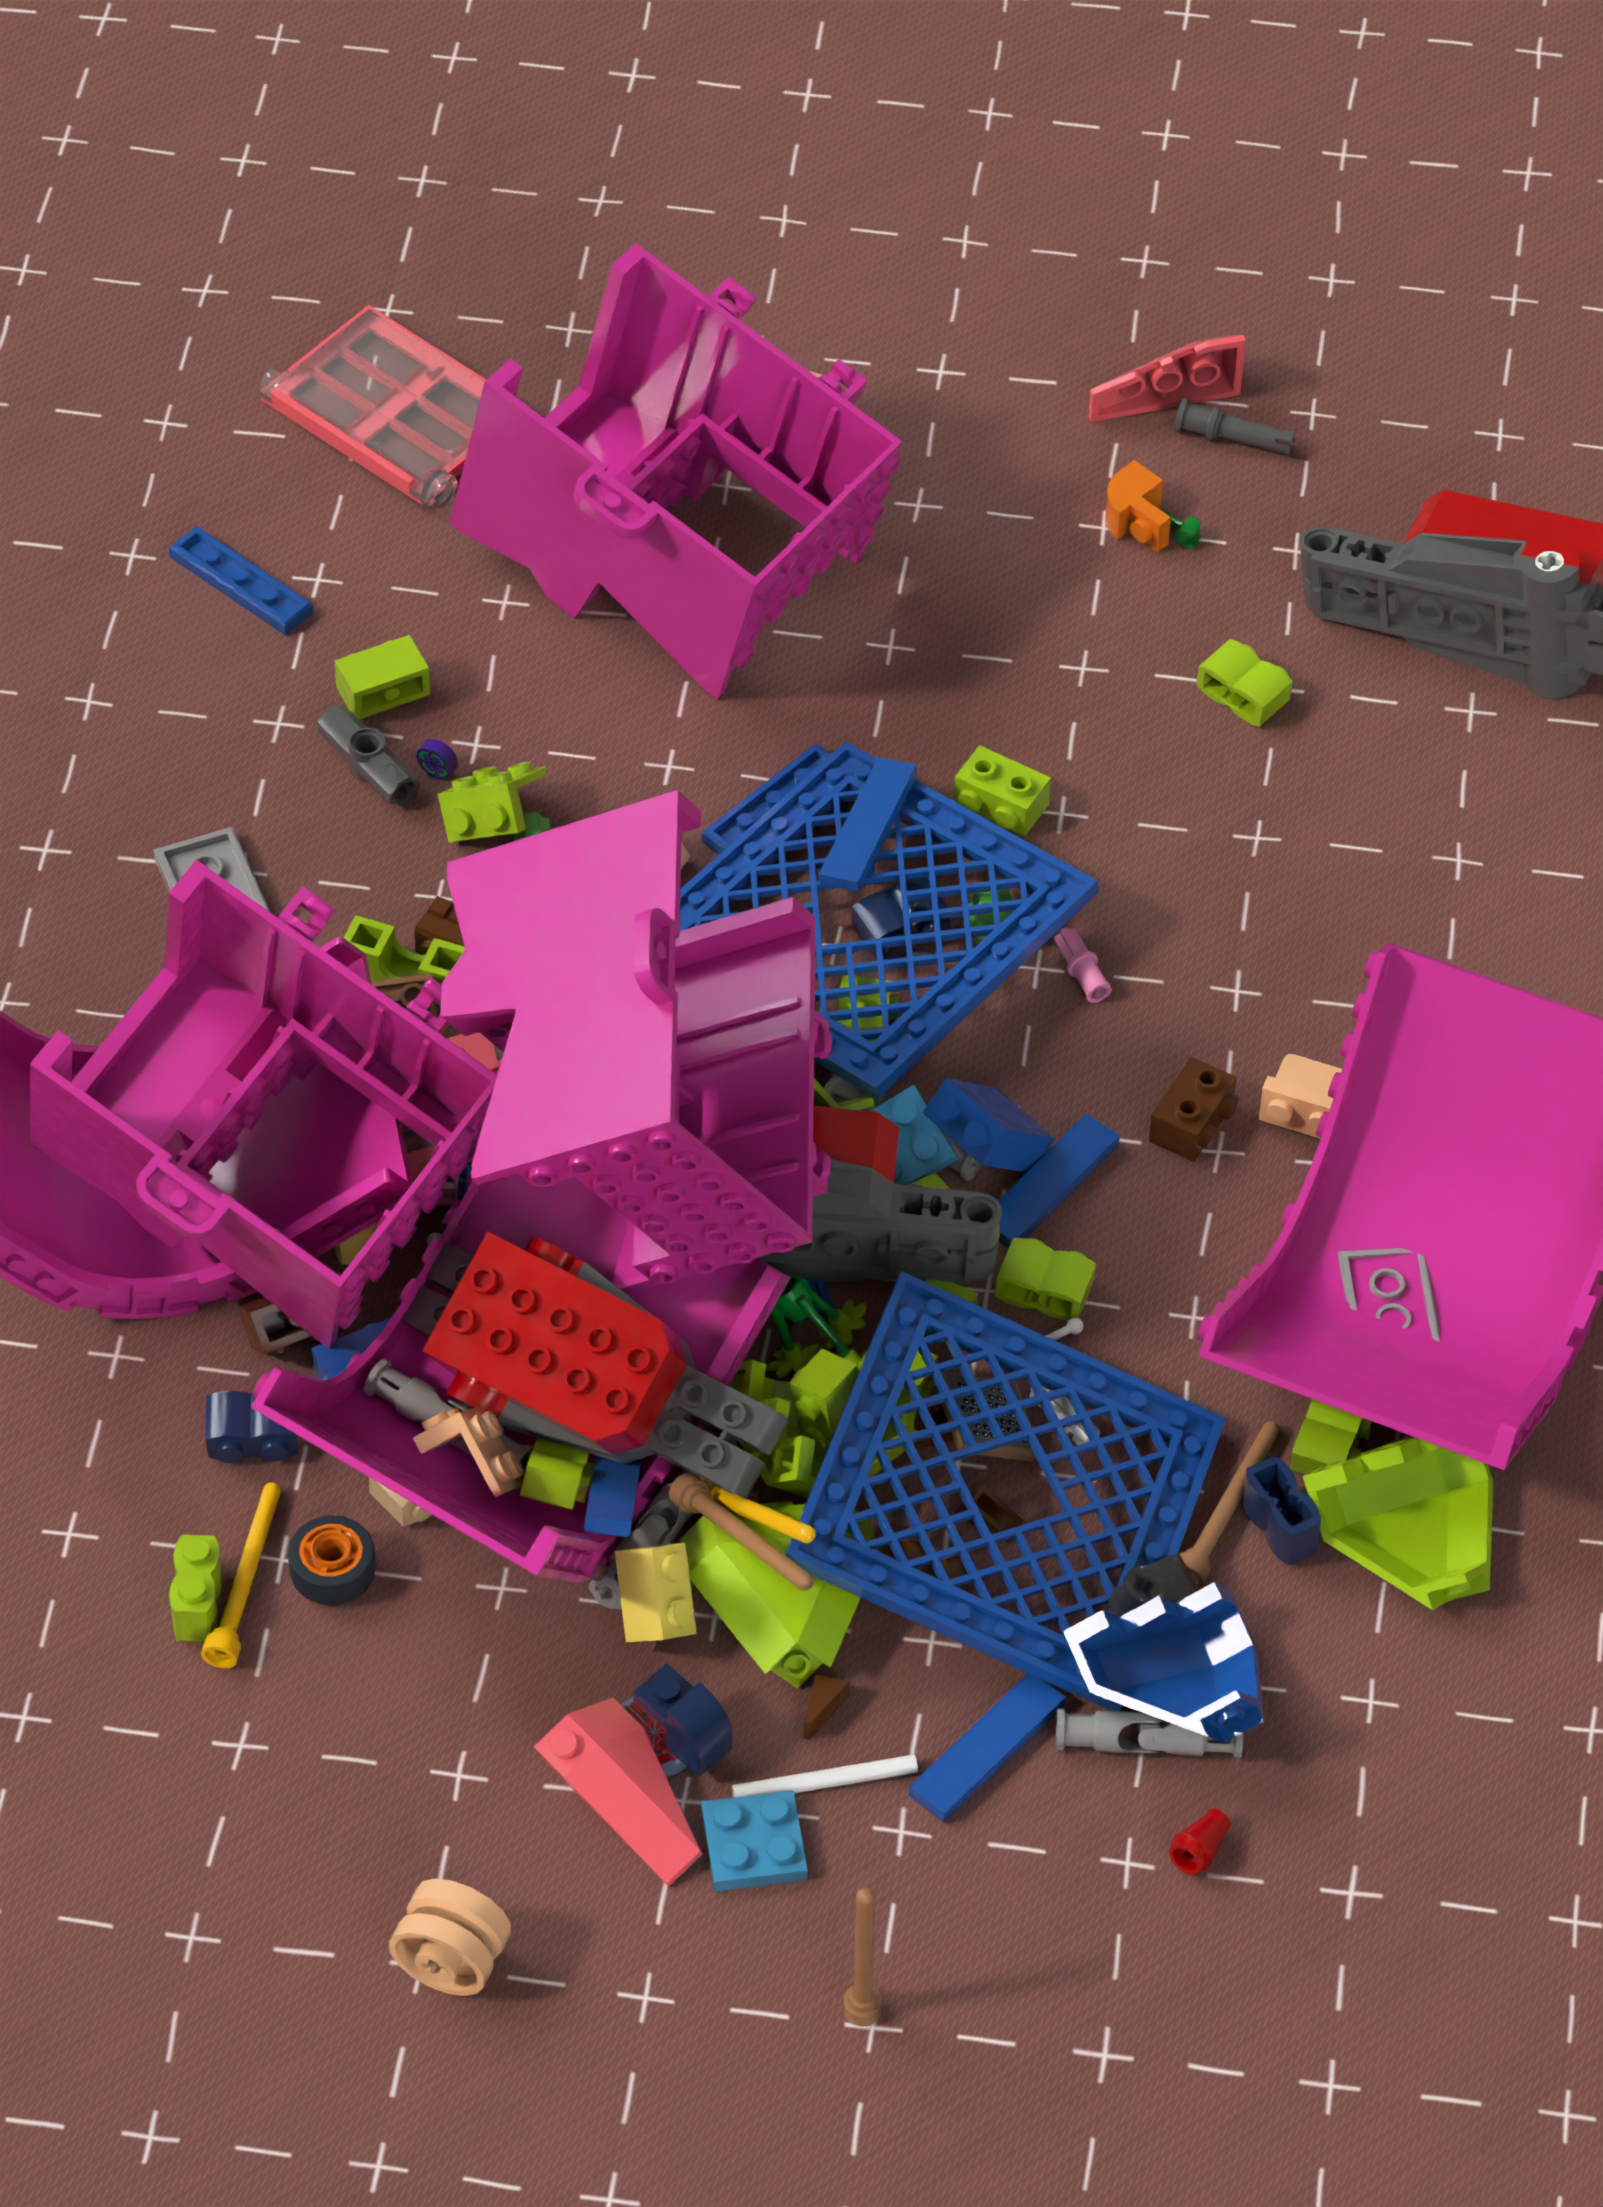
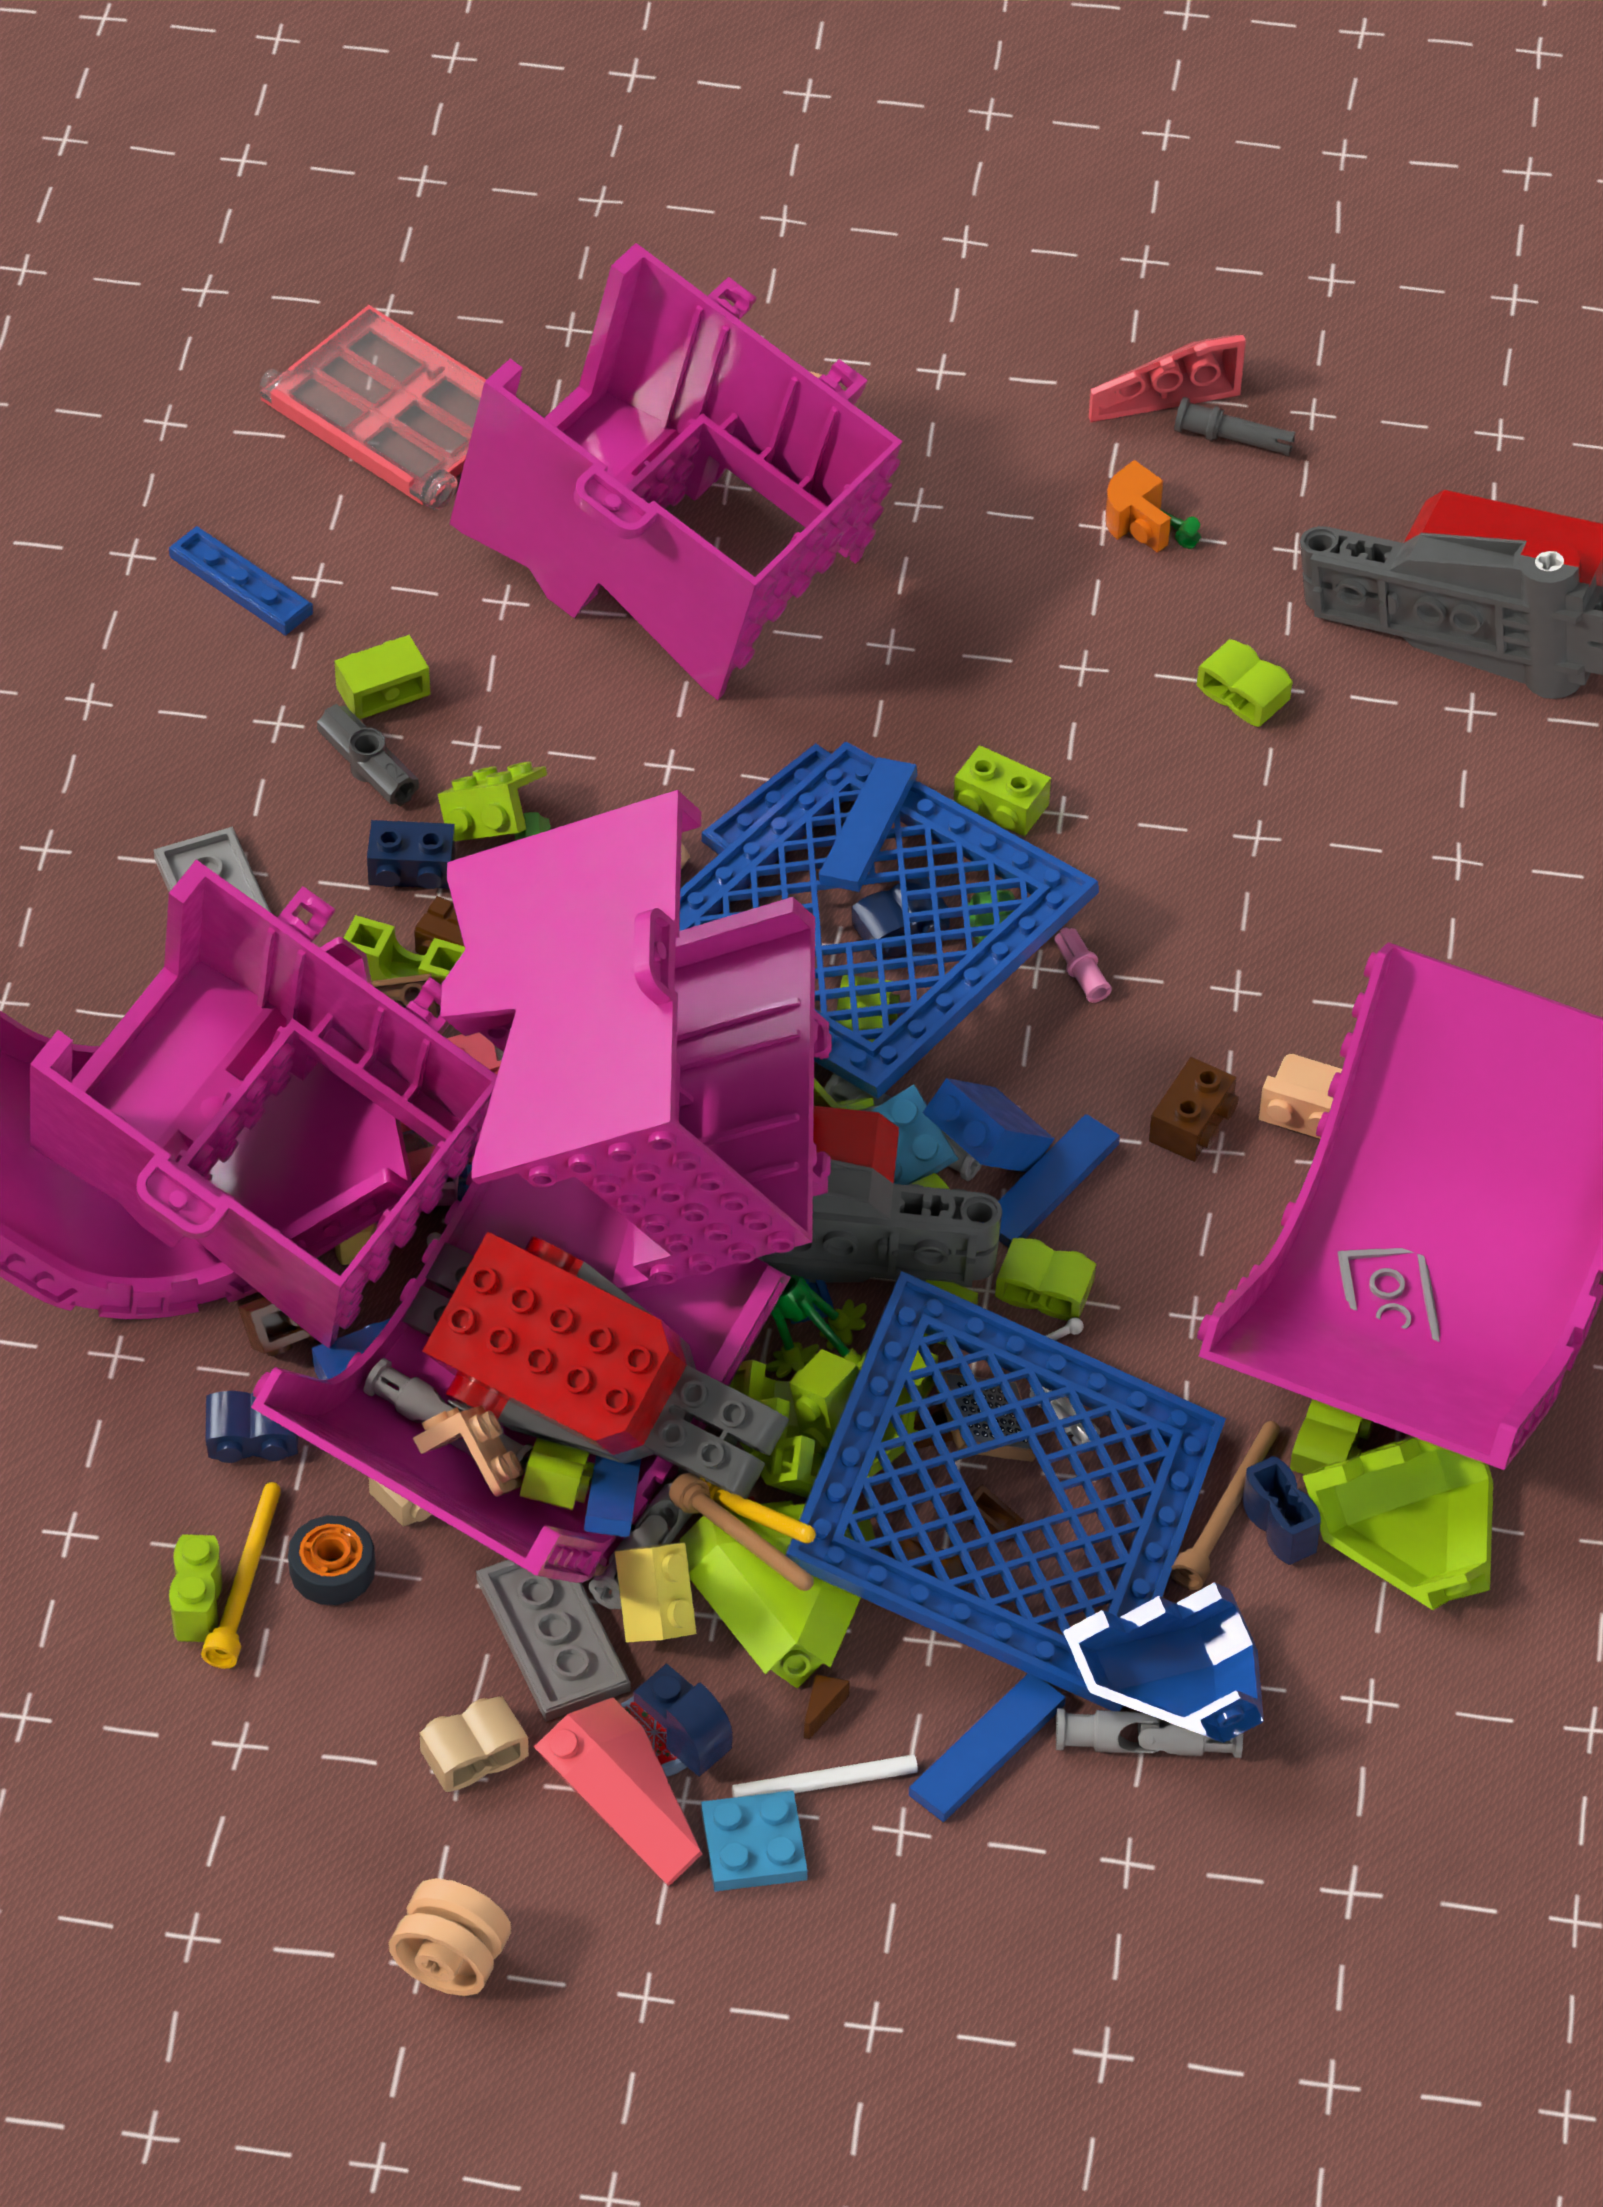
dark purple tile [416,739,458,780] -> none
medium nougat piece [843,1888,882,2026] -> none
clear smoke piece [1108,1555,1199,1617] -> none
red cone [1169,1808,1231,1875] -> none
none -> dark blue brick [367,820,456,889]
none -> tan brick [420,1696,528,1792]
none -> light grey tile [476,1559,631,1722]

